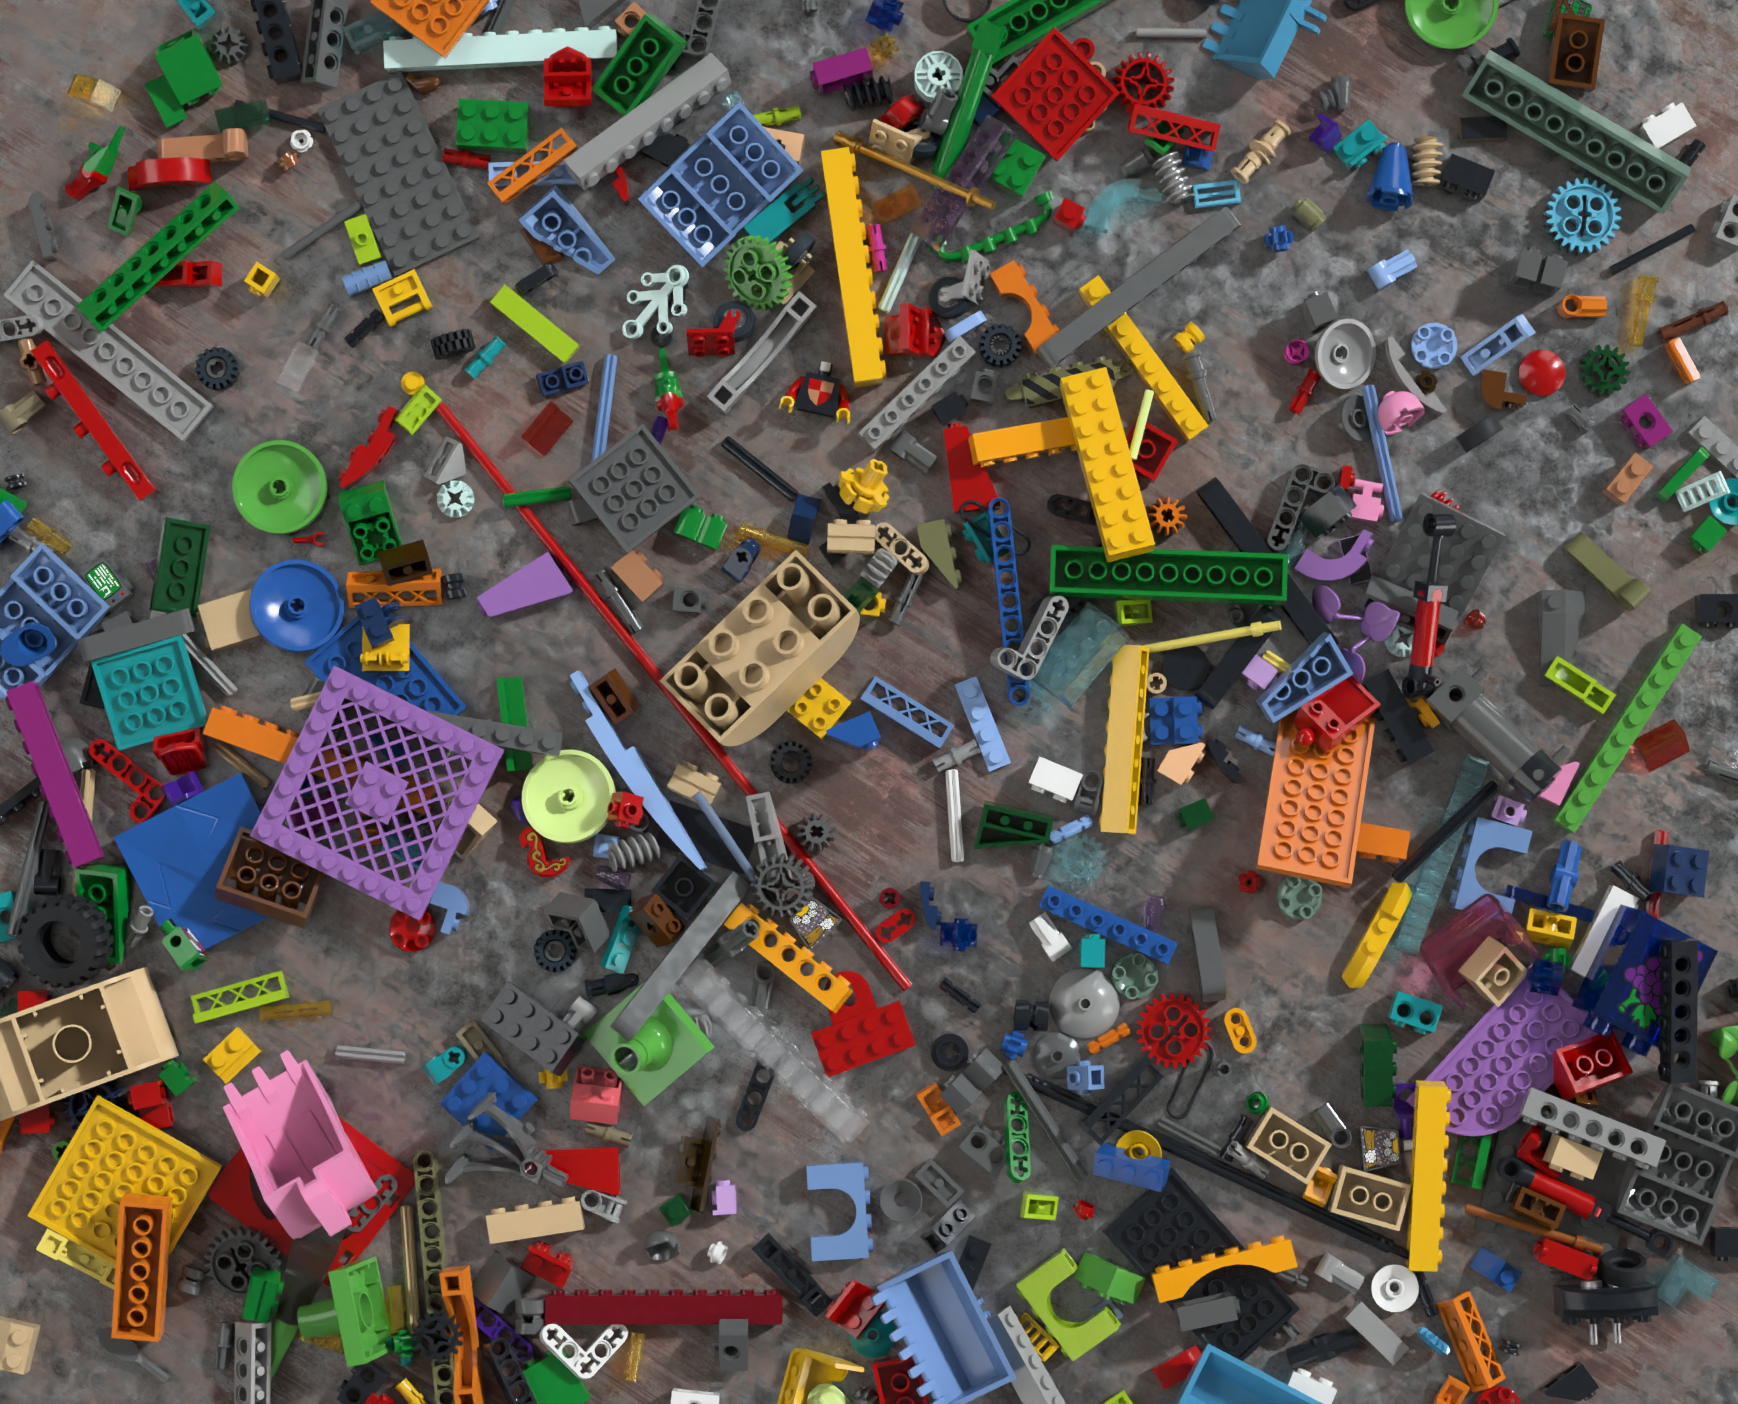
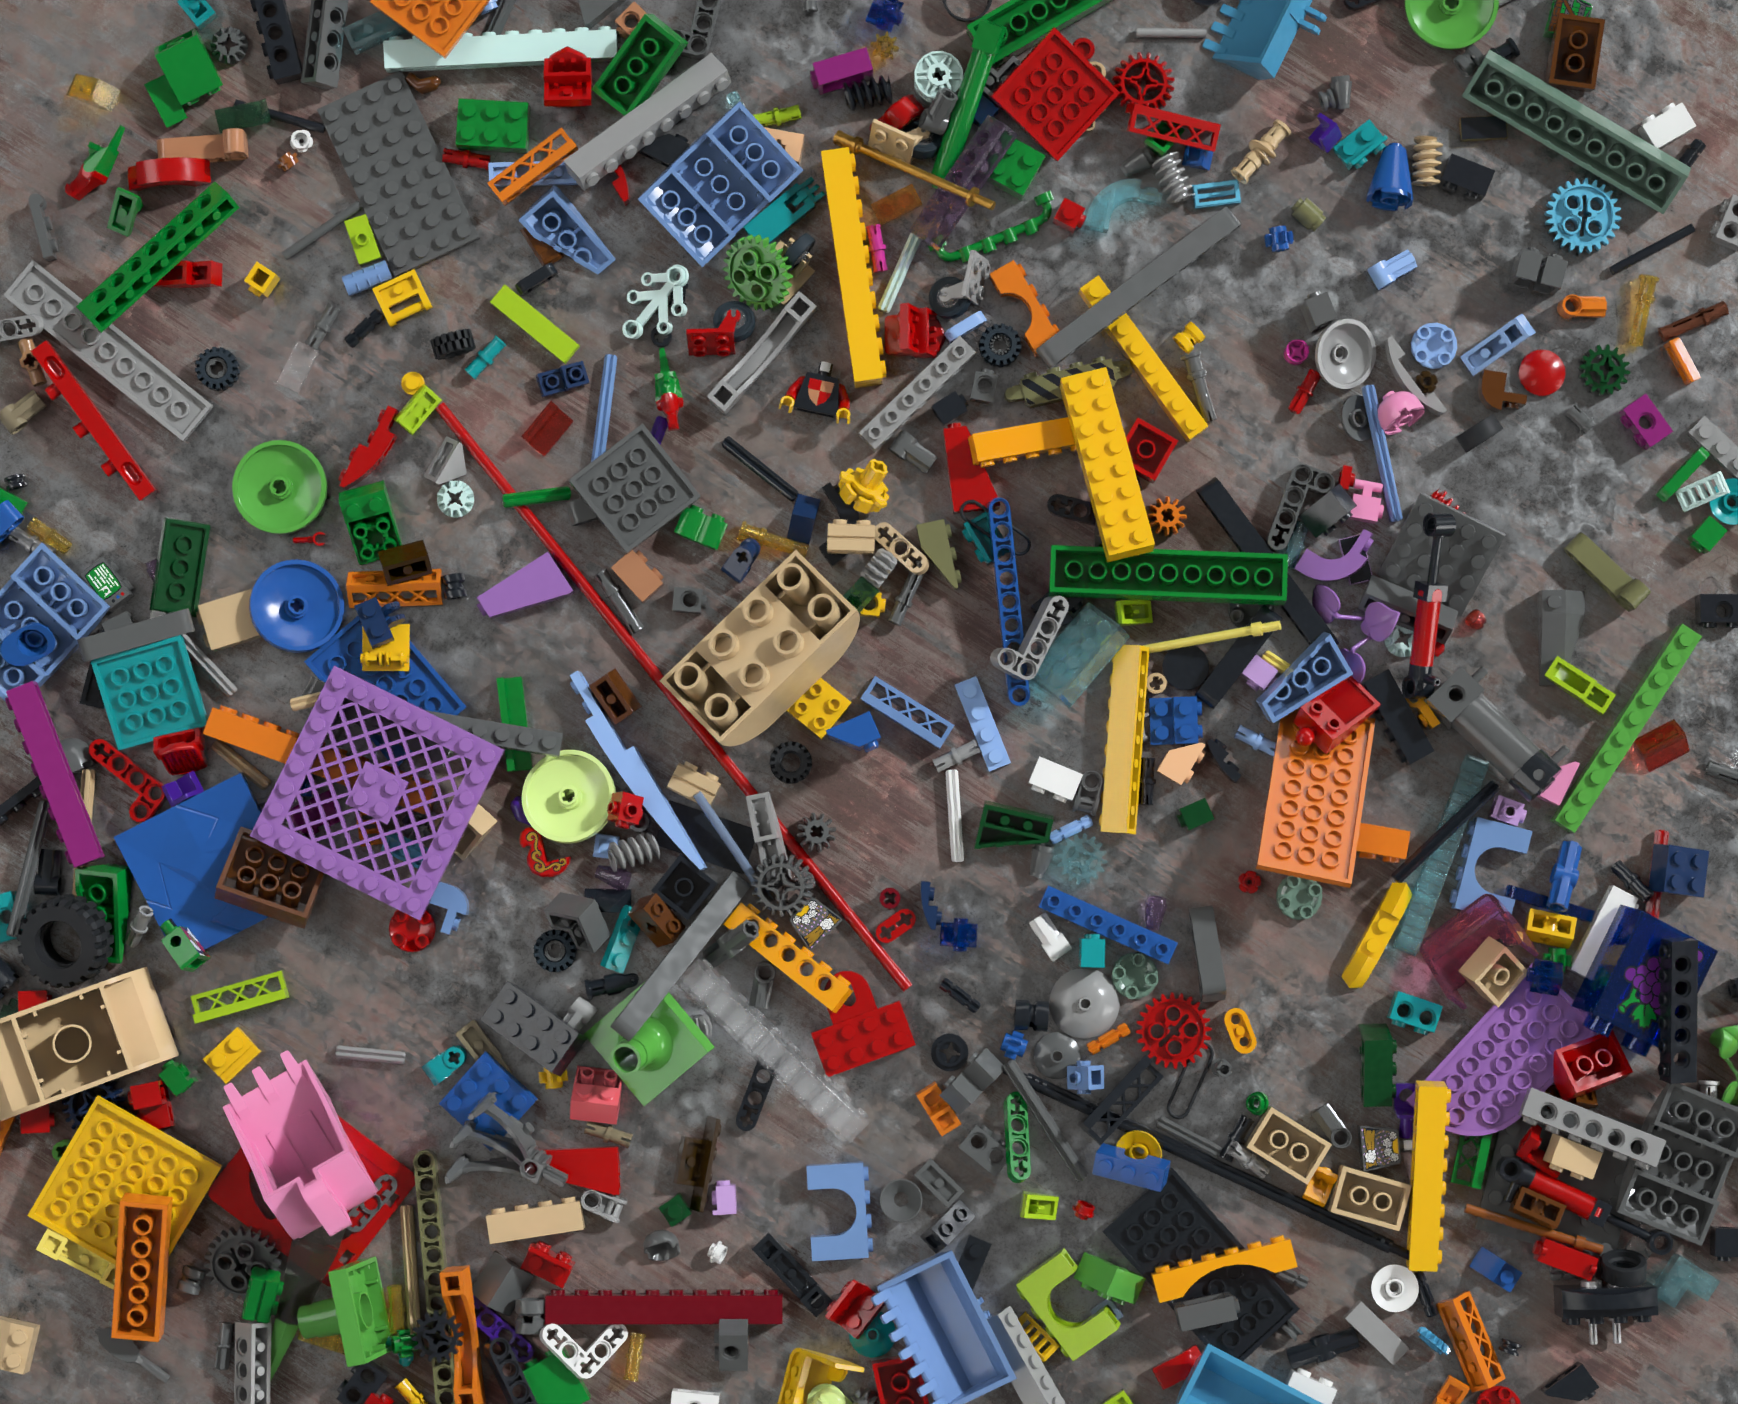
clear yellow pin [259,1000,332,1021] -> none
yellowish green bar [1129,389,1154,460] -> none
light grey piece [1314,1252,1365,1294] -> none
nougat brick [1601,452,1653,506] -> none

